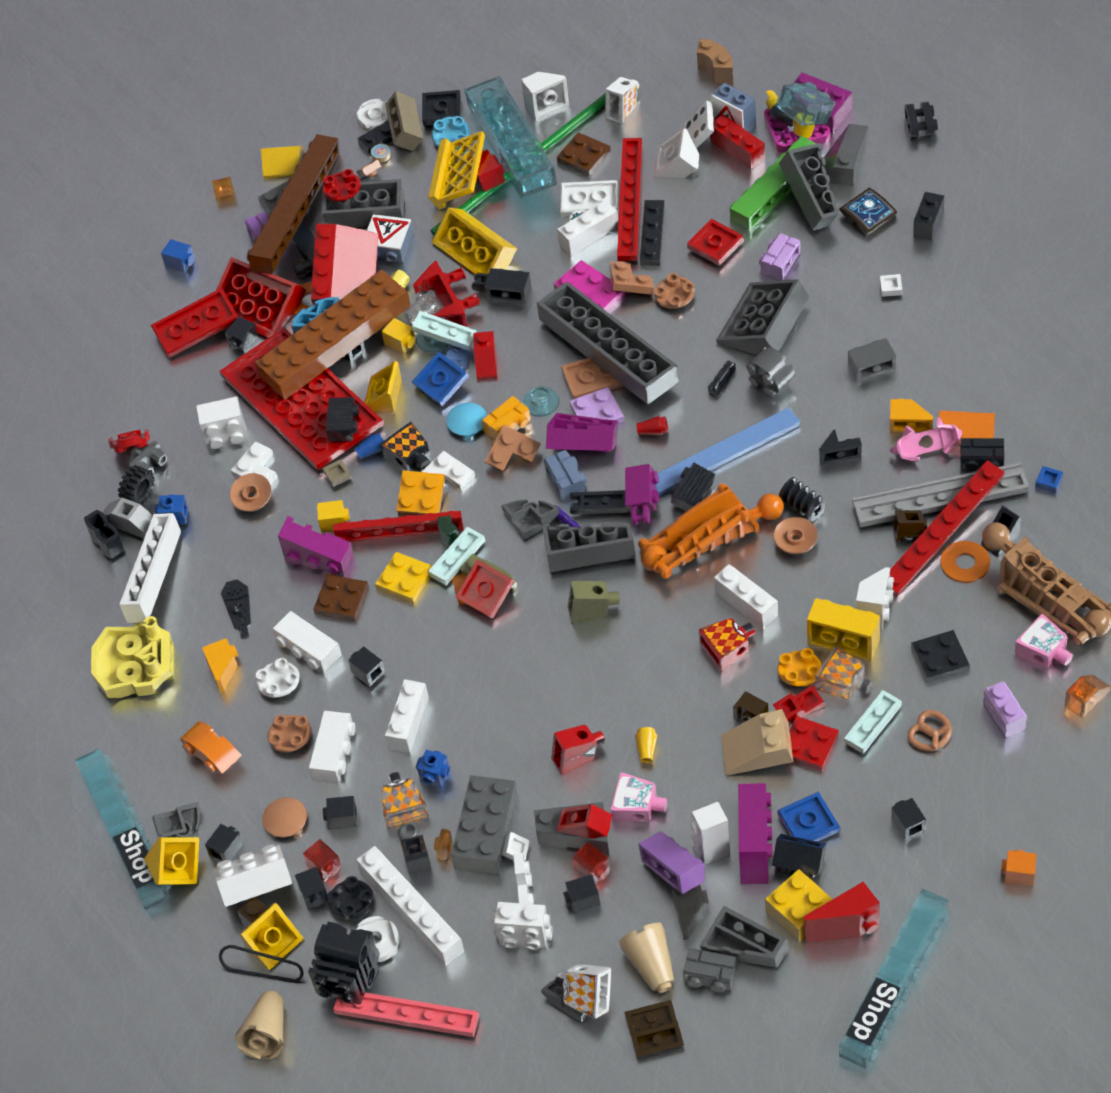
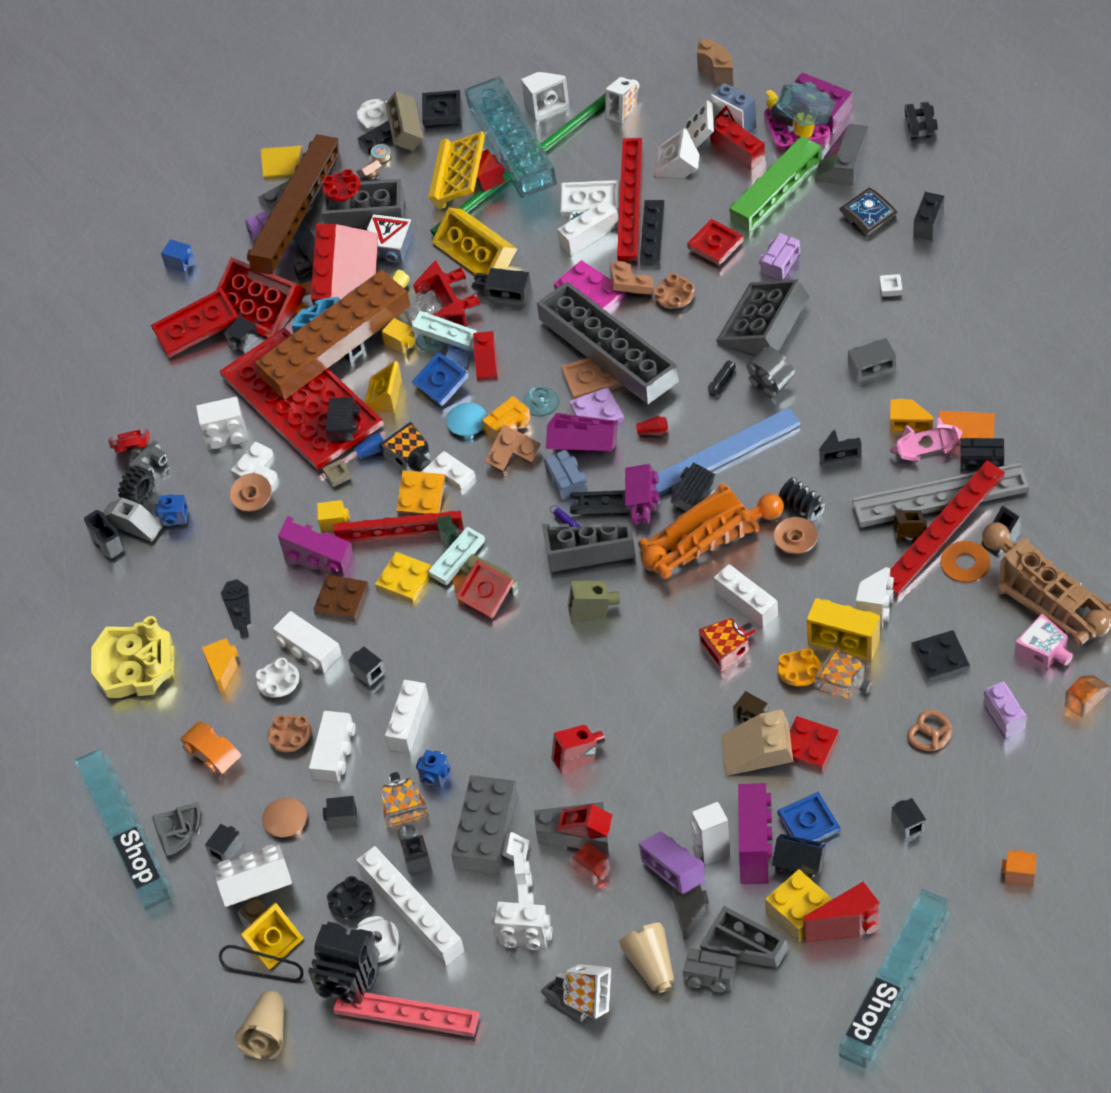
white brick [119,513,181,623] -> none
yellow slope [144,837,199,885] -> none
clear orange plate [212,177,235,200] -> none
black brick [295,867,327,909] -> none
clear red brick [303,839,342,881] -> none
medium azure dish [432,116,470,150] -> none
clear orange plate [434,829,453,861] -> none
dark grey brick [501,499,560,540] -> none
reddish brown plate [557,132,611,176] -> none
black brick [563,874,601,913] -> none
torso [611,772,668,823] -> none
dark brown slope [624,1000,684,1058] -> none
yellow cone [635,727,657,763] -> none
red slope [772,685,826,722] -> none
dark grey wedge [779,143,838,231] -> none
light aqua plate [844,690,902,754] -> none
blue tile [1035,466,1063,493] -> none

